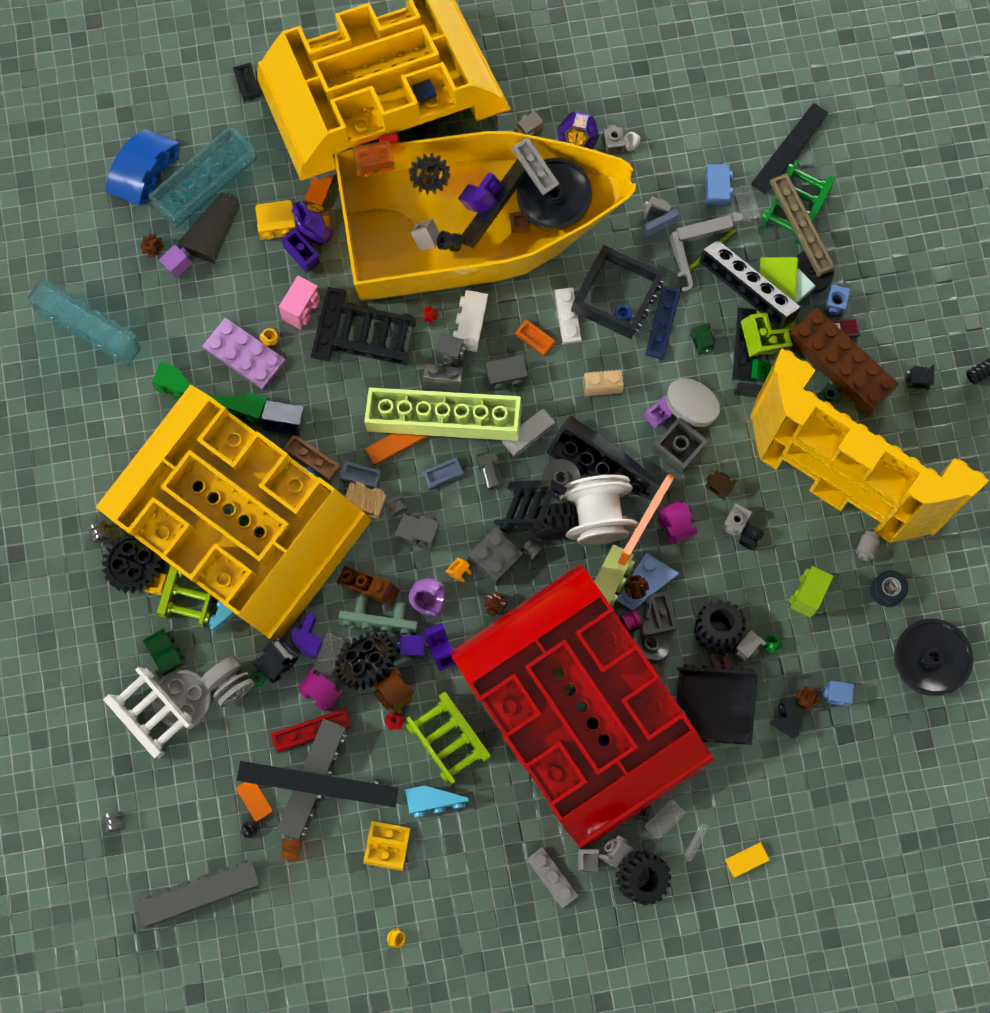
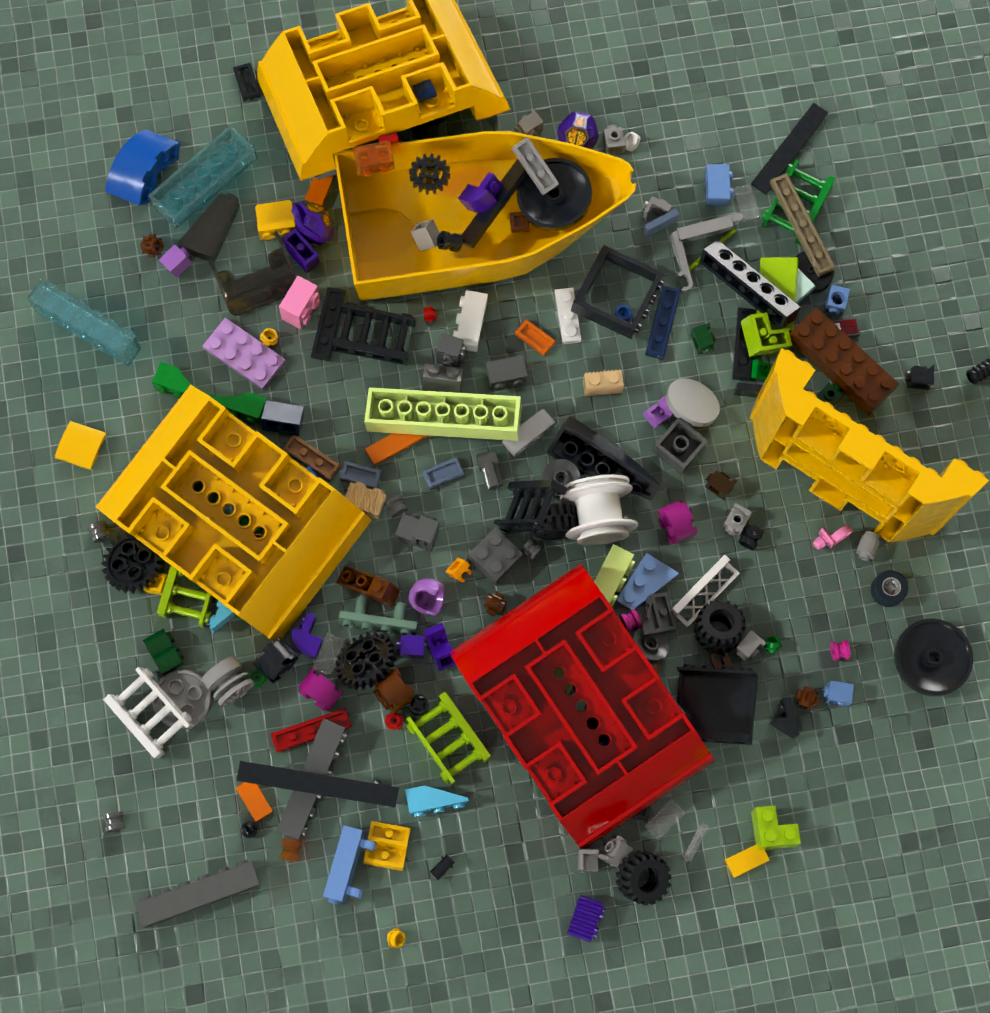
light grey plate [526,847,578,908] -> none
tile [618,474,675,566] -> none
reddish brown gear [624,575,649,599] -> none
lime container [789,566,833,618] -> none
none -> yellow slope [55,421,106,470]
none -> clear smoke windscreen [207,231,296,316]
none -> medium blue brick [323,825,376,905]
none -> black wheel [409,694,429,716]
none -> black pin [429,854,455,881]
none -> dark purple brick [567,895,605,943]
none -> white fence [671,555,740,628]
none -> lime brick [751,806,801,851]
none -> bright pink piece [813,524,853,550]
none -> dark pink wheel [830,640,851,661]

